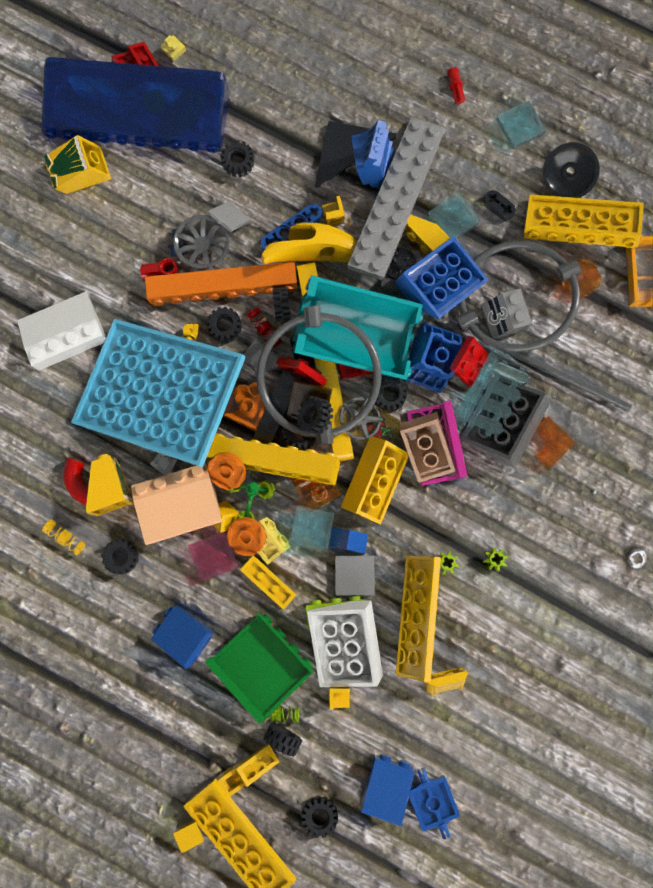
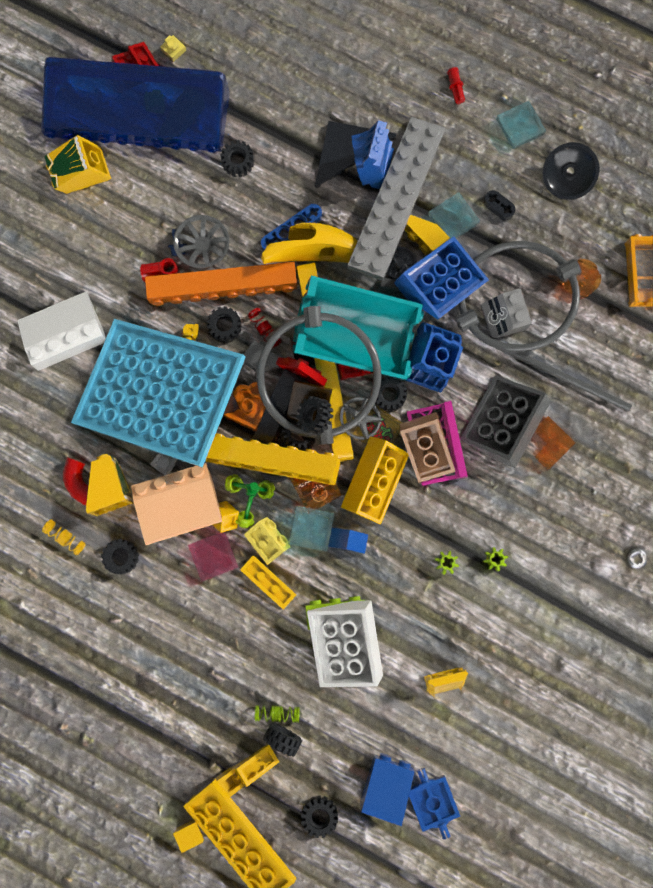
blue slope [151,605,216,669] -> none
green panel [205,612,314,724] -> none
orange tile [207,452,246,490] -> none
light grey piece [208,201,251,232] -> none
orange tile [227,517,266,556] -> none
black tyre [272,287,291,322] -> none
yellow panel [322,196,345,226] -> none
yellow panel [329,687,350,710] -> none
light grey tile [335,556,375,595] -> none
yellow bracket [396,555,441,682] -> none
red plate [450,336,490,388] -> none
clear light blue fence [455,352,529,436] -> none
yellow bracket [524,195,644,248] -> none

